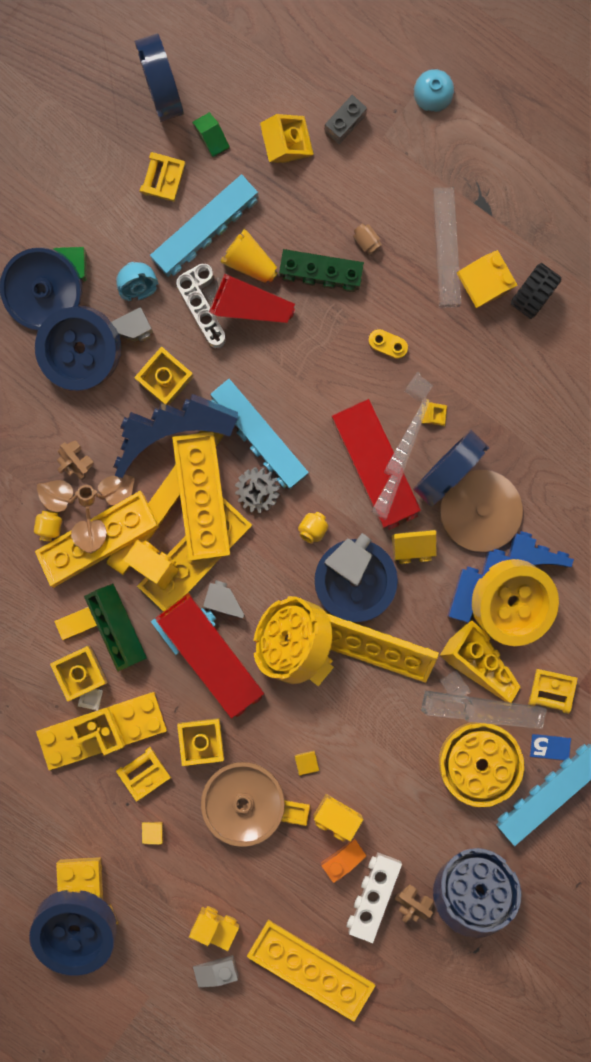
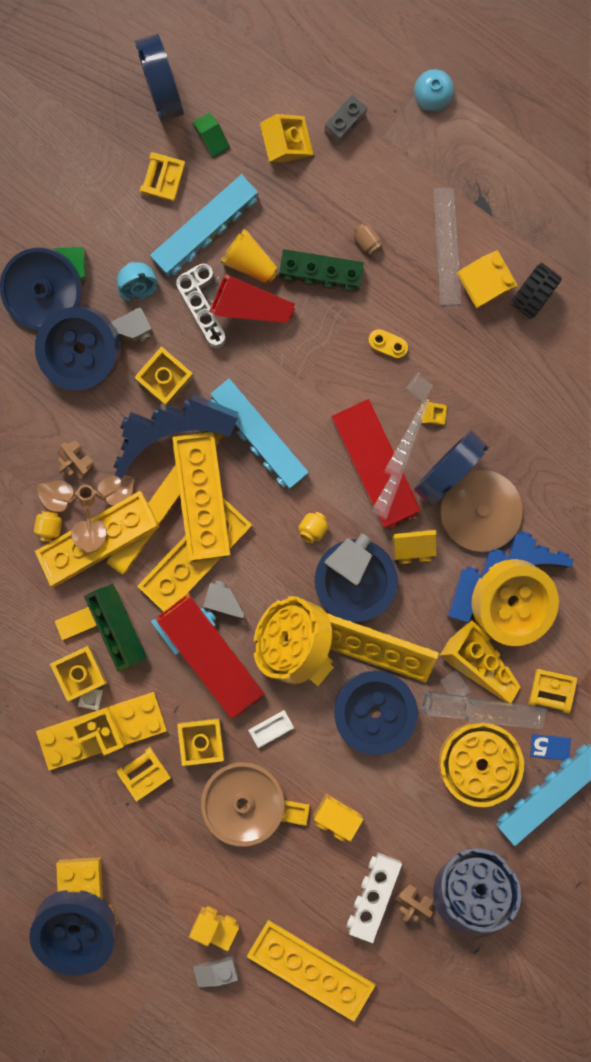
yellow brick [123,540,179,590] -> none
yellow slope [142,822,163,844] -> none
light grey gear [235,467,280,513] -> none
yellow slope [294,750,319,775] -> none
orange slope [321,839,367,883] -> none
none -> white tile [248,710,294,748]
none -> dark blue brick [334,671,418,755]

